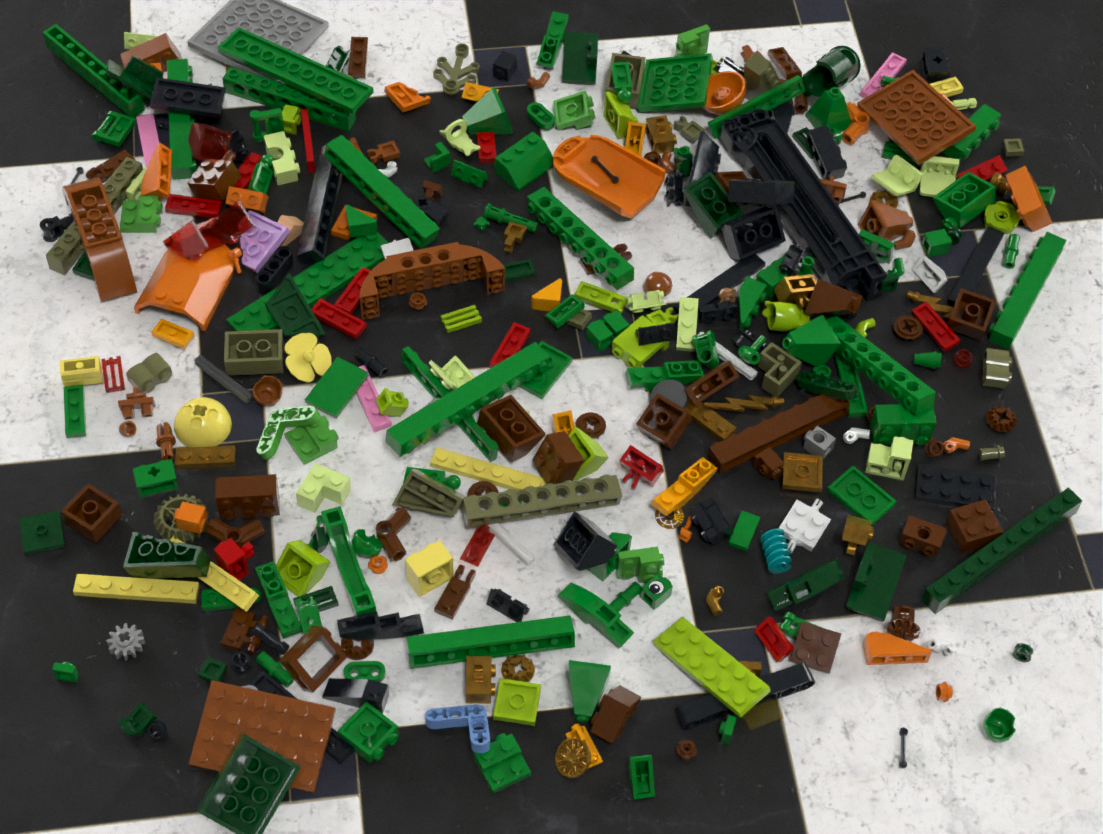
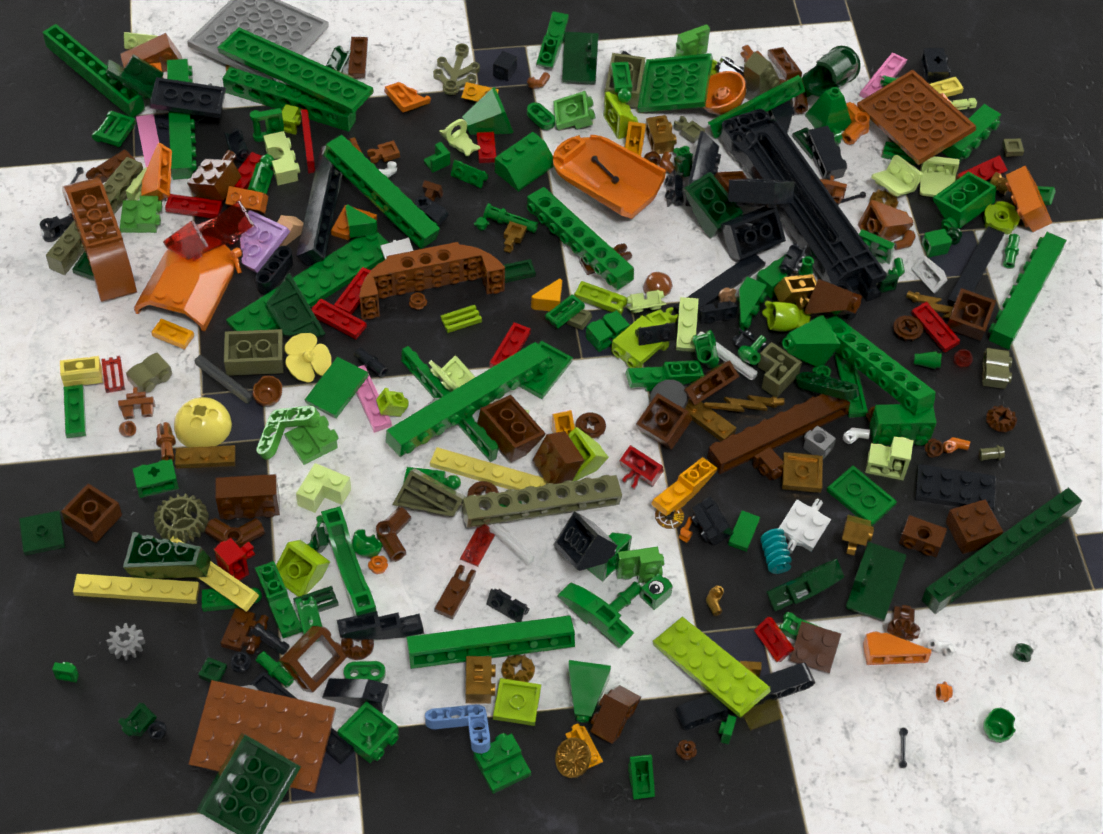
orange brick [174,501,208,534] -> none
clear red slope [188,123,232,161] -> none
light yellow brick [405,541,454,597] -> none
lime arm [855,318,876,337] -> none

